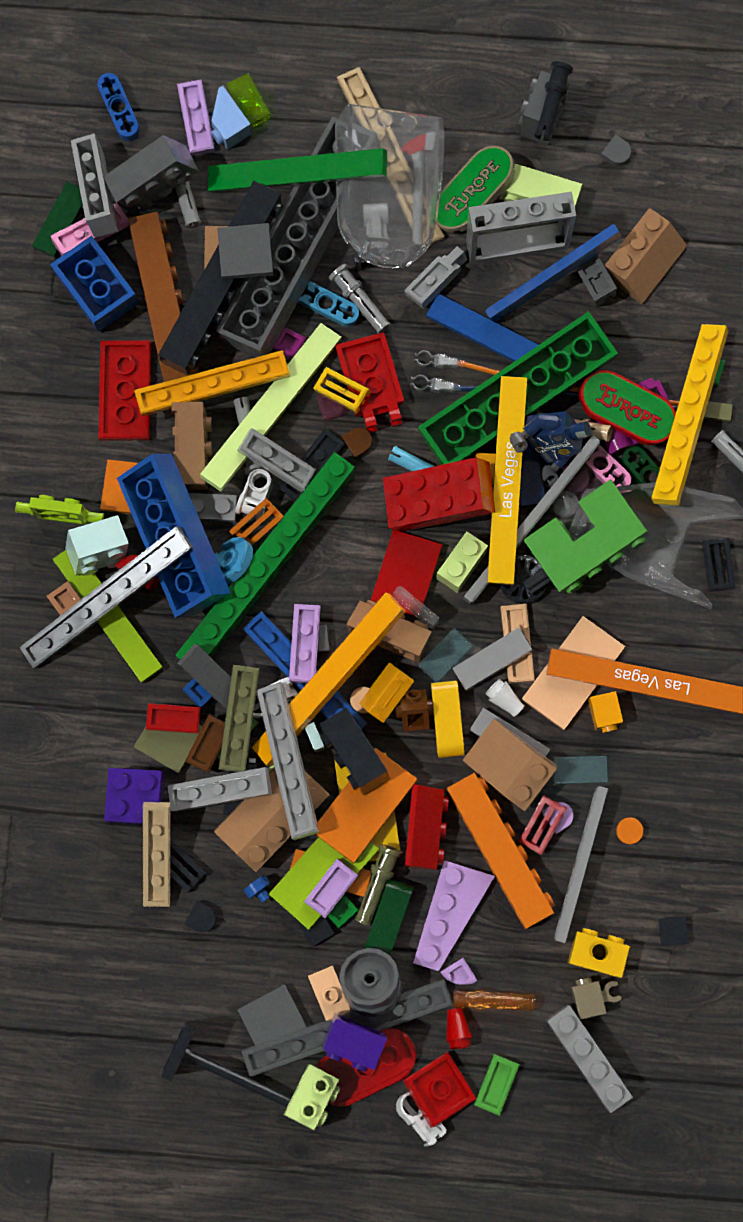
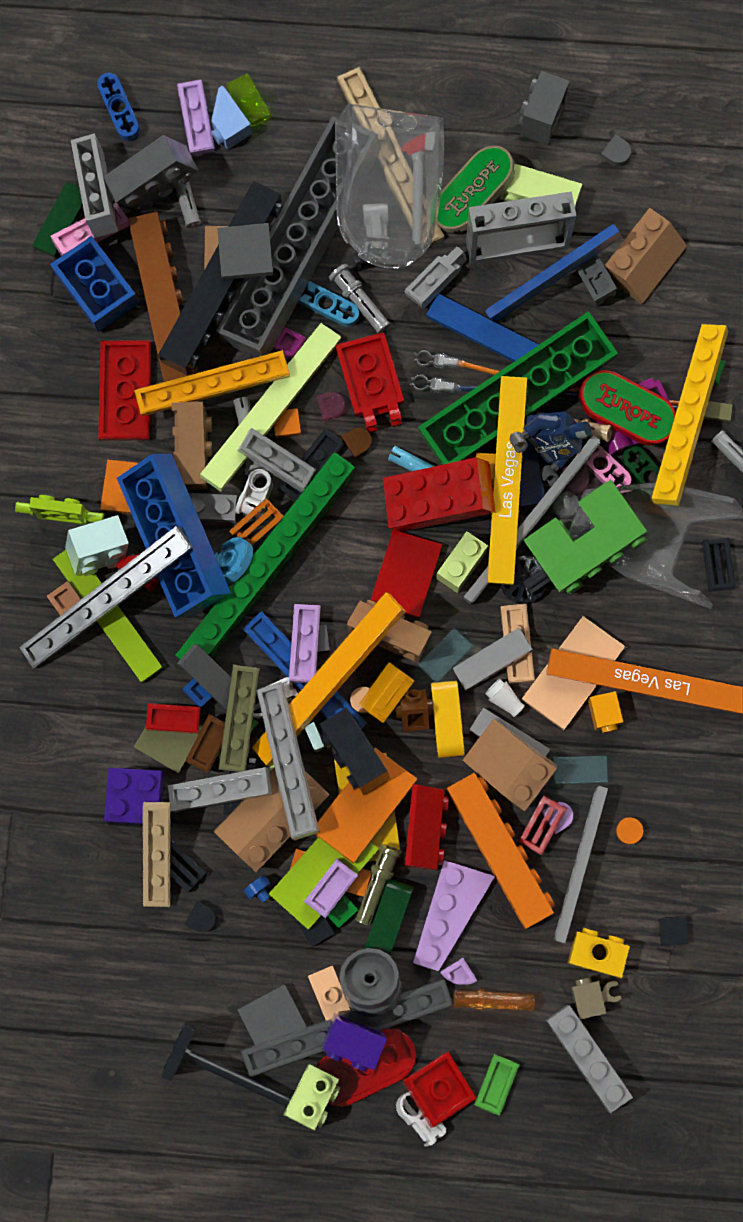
green tile [208,148,387,193] -> none
yellow tile [313,367,370,413] -> none
clear tile [393,586,439,630] -> none
red cone [446,1008,473,1050] -> none
black pin [534,61,573,141] -> none
none -> orange tile [274,408,301,438]

